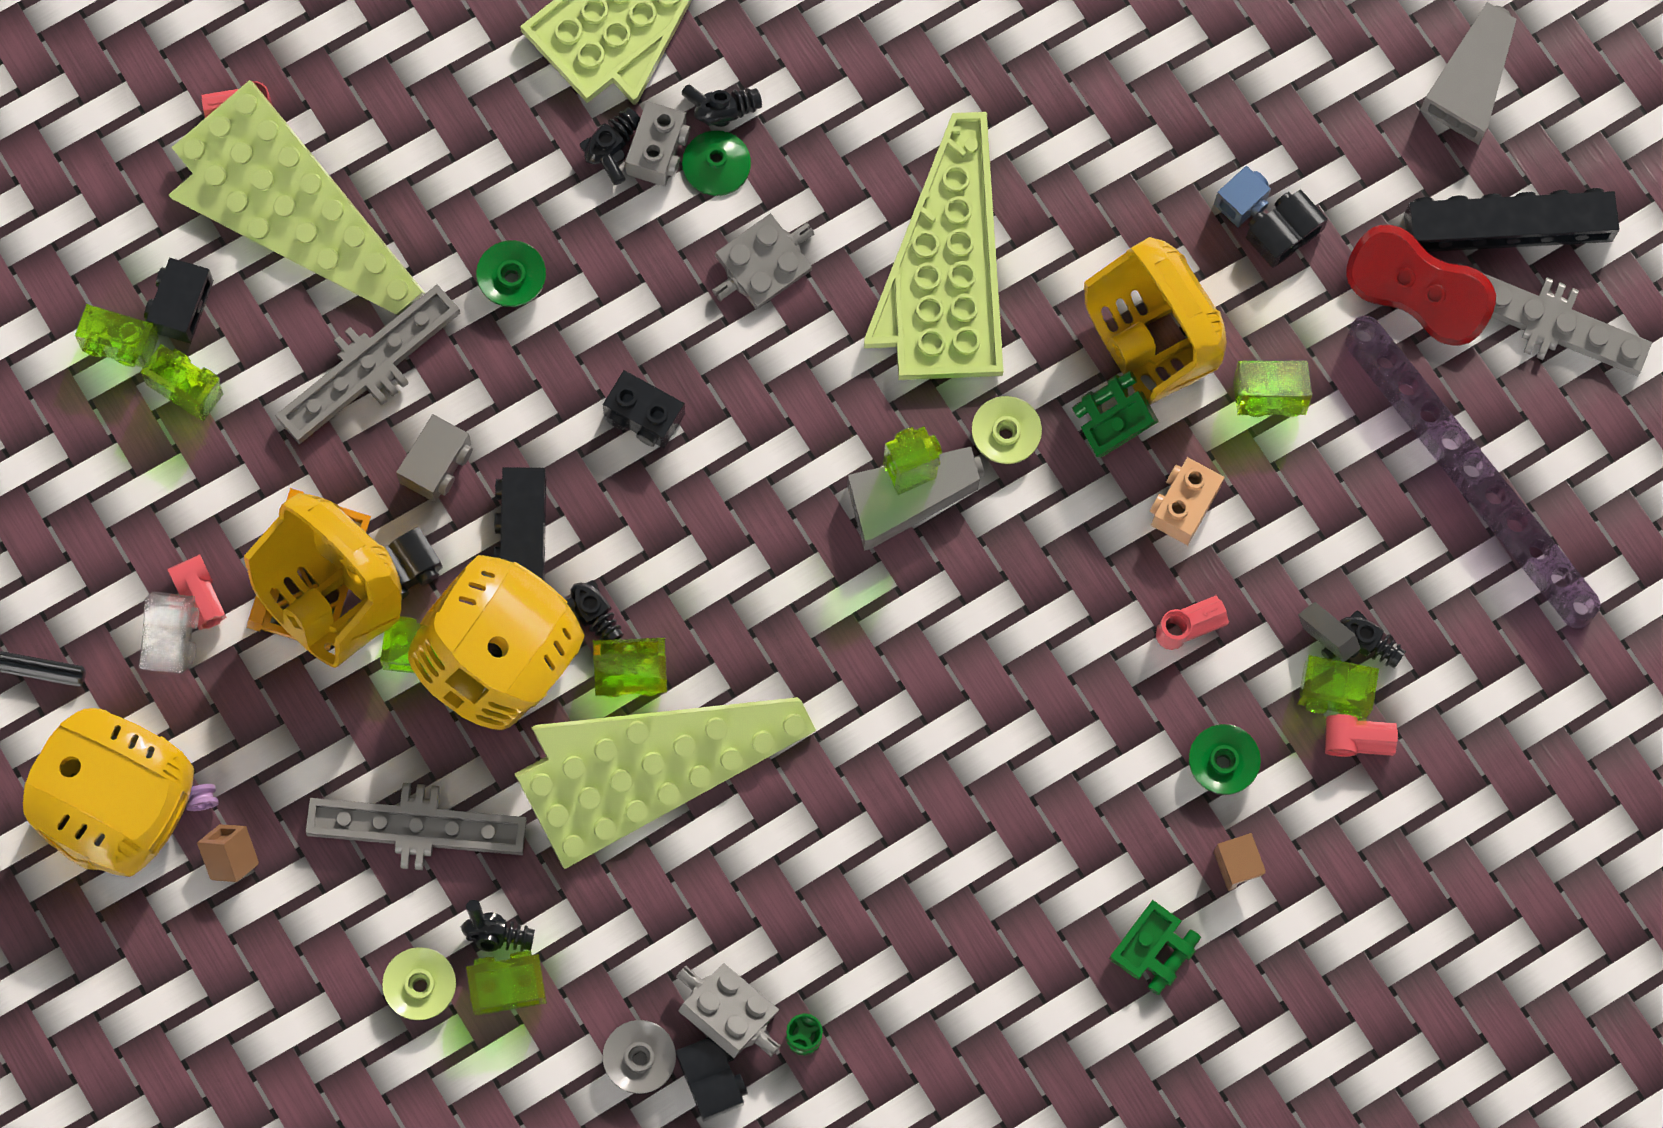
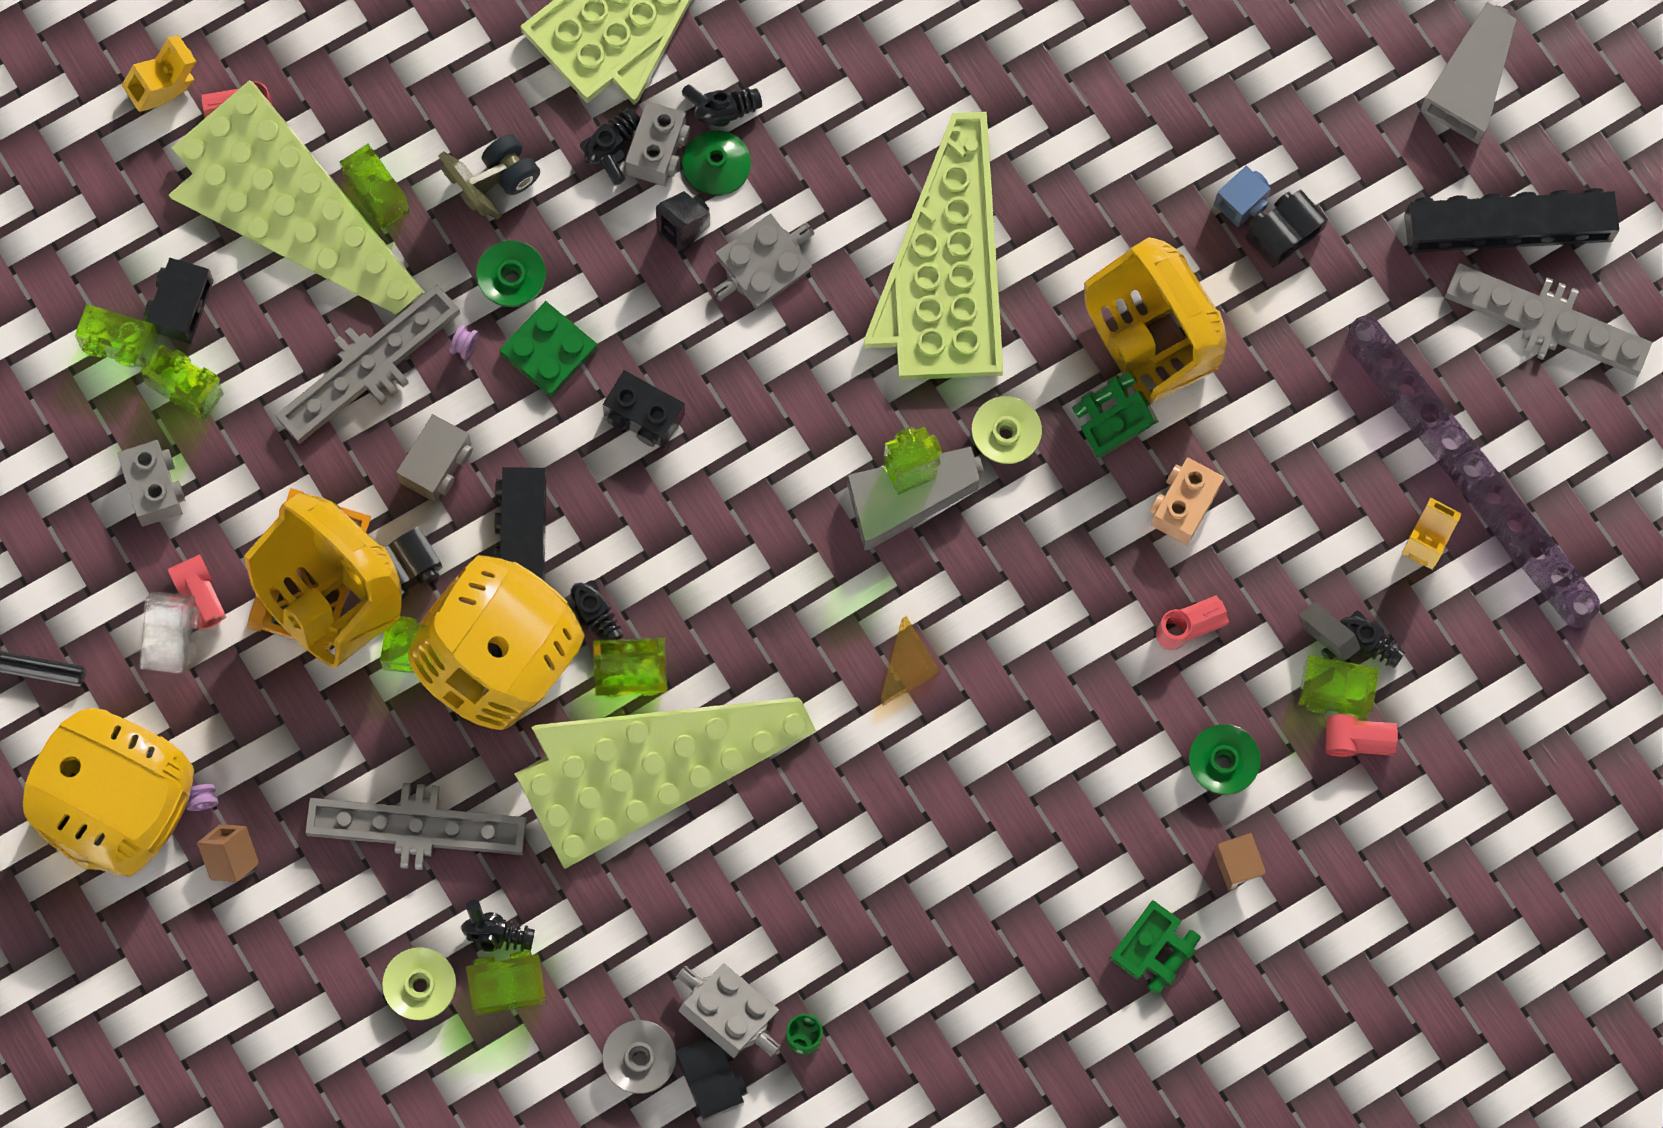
clear neon green brick [1233,361,1312,417] -> none
red plate [1346,225,1496,346] -> none
none -> light grey brick [117,440,186,527]
none -> yellow brick [121,35,197,112]
none -> clear neon green brick [339,144,410,230]
none -> plate [438,134,540,220]
none -> lavender bush [449,324,479,360]
none -> green plate [499,301,598,398]
none -> black slope [656,191,710,254]
none -> clear yellow tile [880,616,940,706]
none -> yellow brick [1401,497,1462,570]

